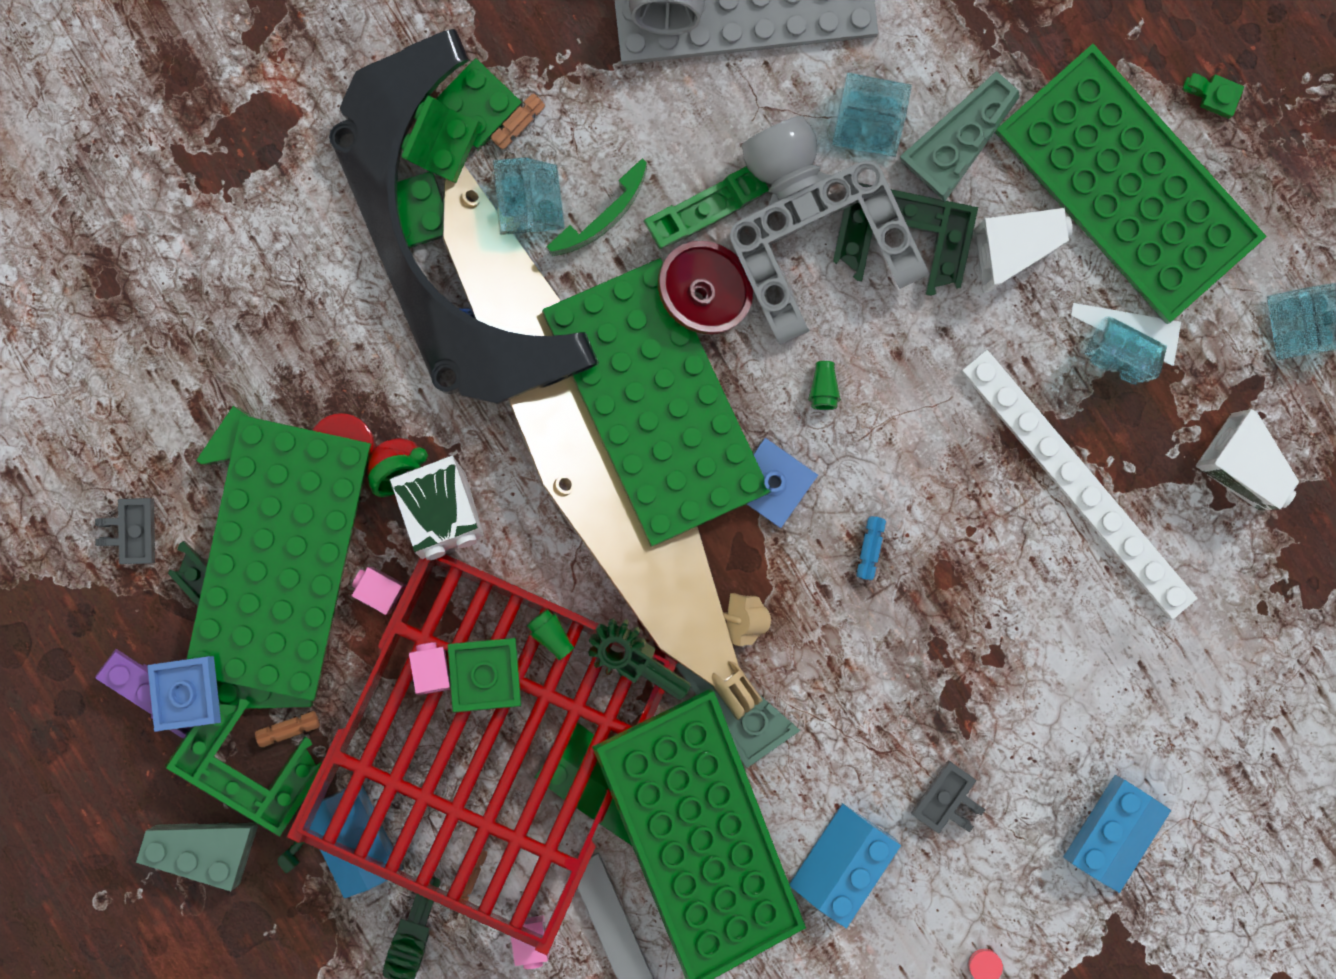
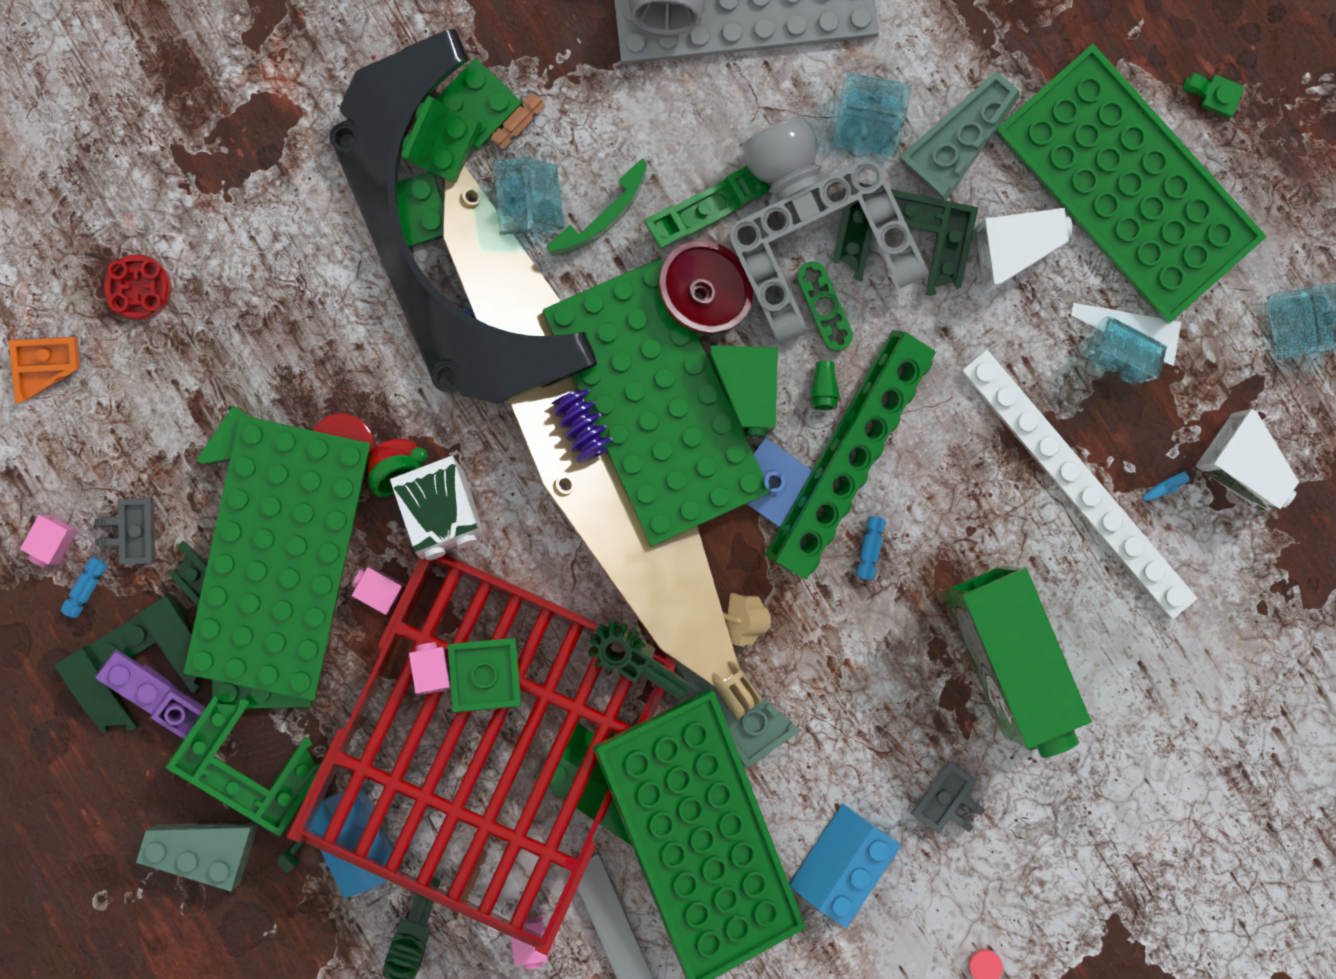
medium blue tile [147,656,221,732] -> none
nougat axle [255,711,320,747] -> none
green cone [527,609,574,660] -> none
dark azure slope [1063,775,1172,893] -> none
none -> orange wing [9,336,81,403]
none -> bright pink brick [20,515,78,567]
none -> dark green wedge [54,595,202,733]
none -> dark azure axle [60,557,107,618]
none -> red tile [104,254,172,320]
none -> dark purple piece [551,389,612,464]
none -> green slope [709,345,778,437]
none -> green brick [764,330,936,580]
none -> green beam [797,261,853,352]
none -> green brick [942,566,1092,758]
none -> dark azure helmet [1143,471,1190,501]

